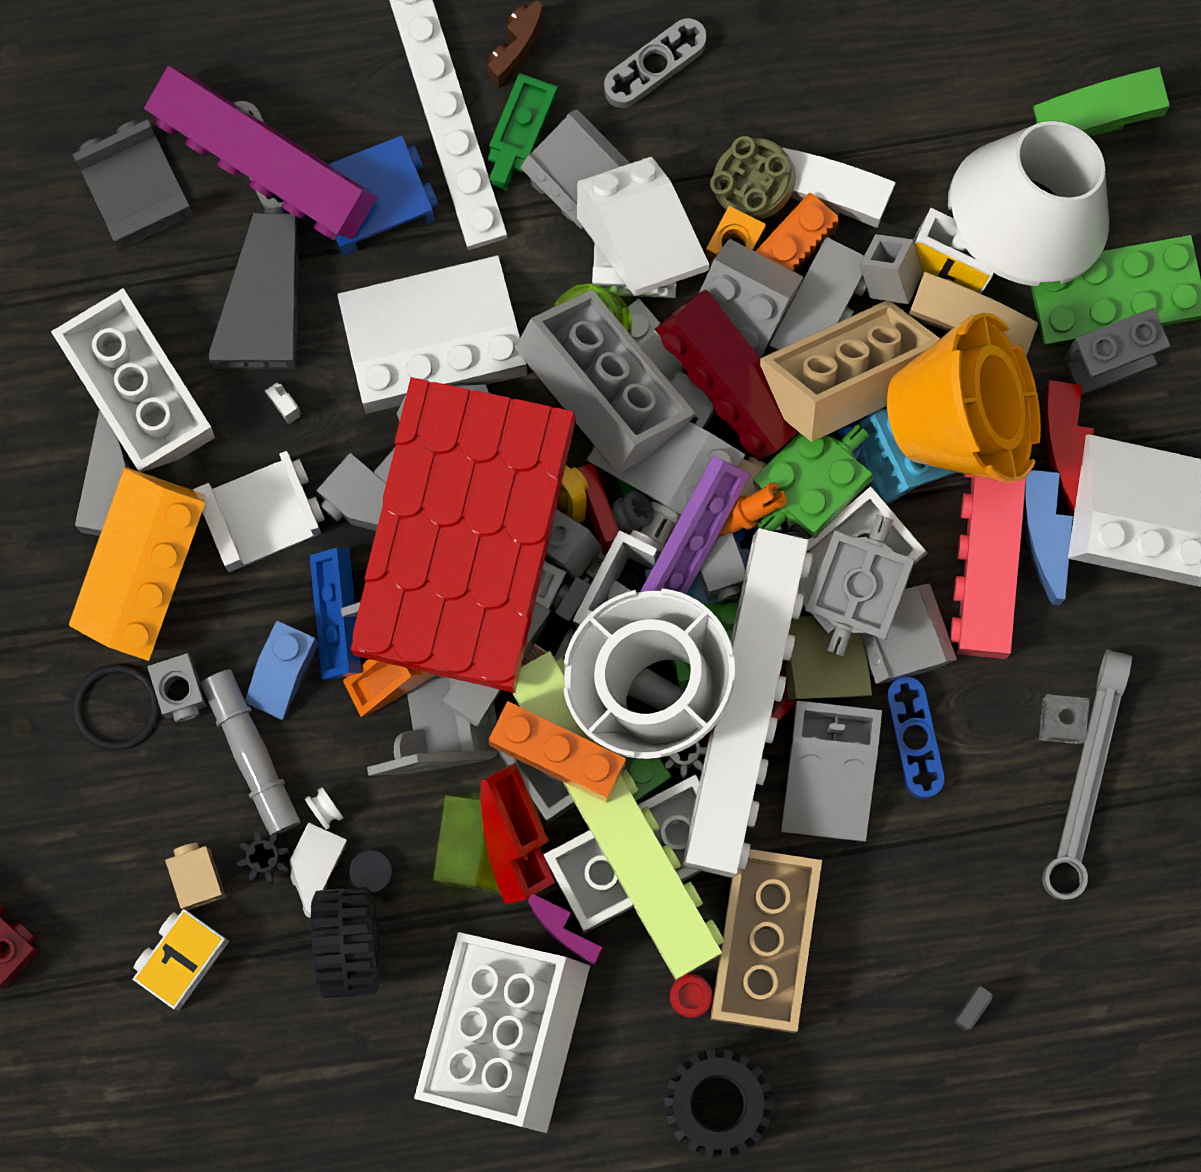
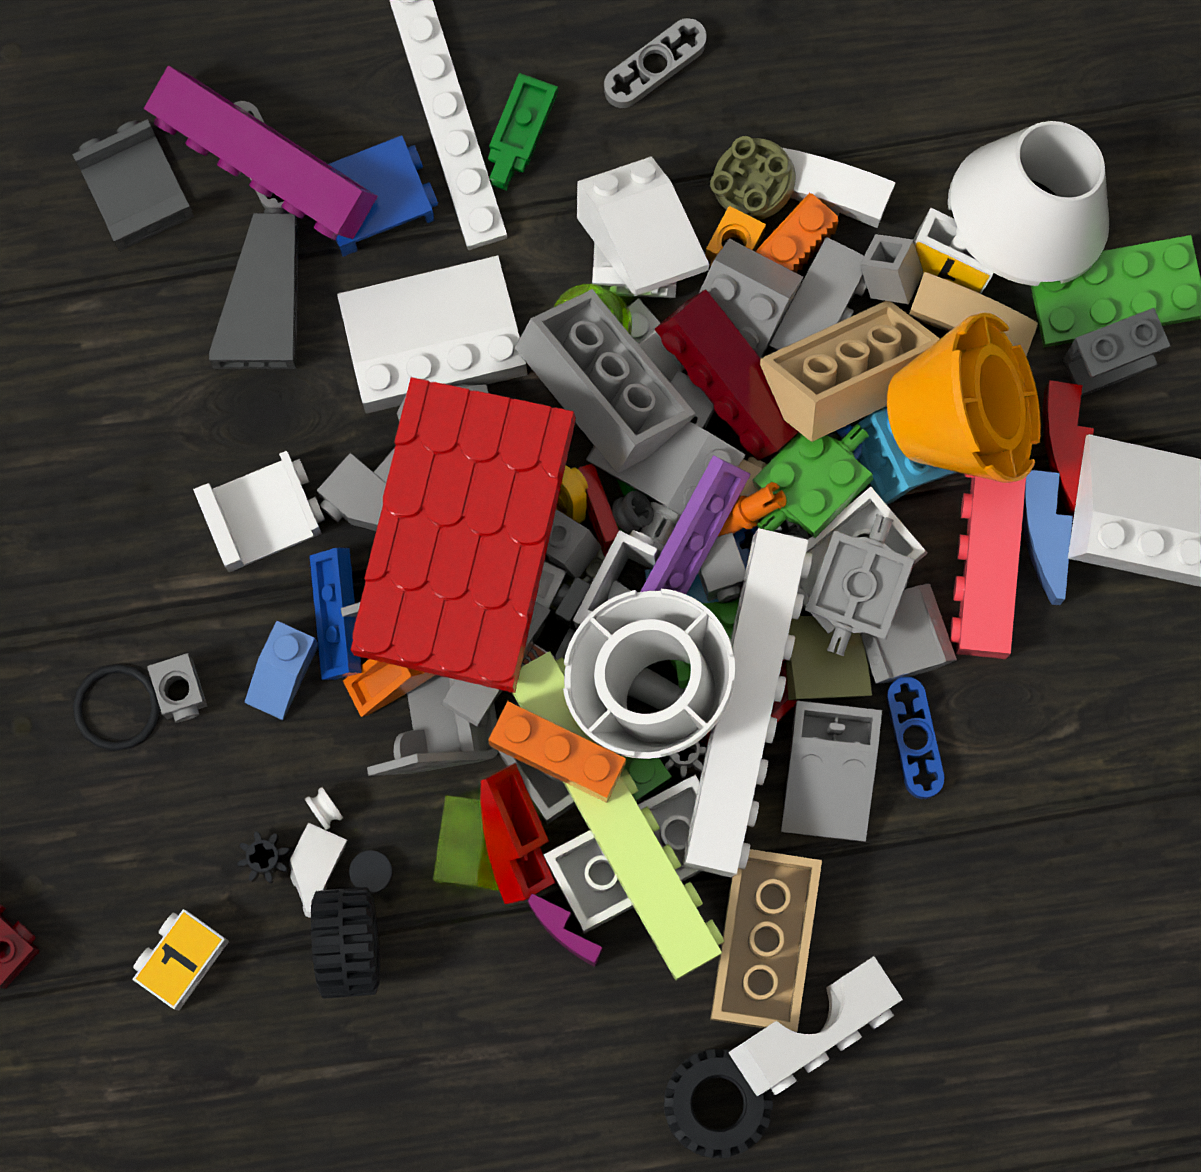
white slope [51,288,215,472] -> none
light orange slope [69,467,205,661] -> none
light grey slope [75,410,130,536] -> none
tan brick [165,842,226,911] -> none
light grey piece [200,669,301,837] -> none
white tile [265,383,301,425] -> none
white slope [414,932,590,1133] -> none
reddish brown slope [487,0,543,88] -> none
light grey slope [520,109,630,229] -> none
red tile [670,974,713,1018] -> none
dark grey tile [952,986,993,1031] -> none
bright green slope [1033,67,1170,136] -> none
clear plate [1040,694,1089,744] -> none
light grey piece [1042,649,1132,900] -> none
none -> white arch [728,956,903,1096]

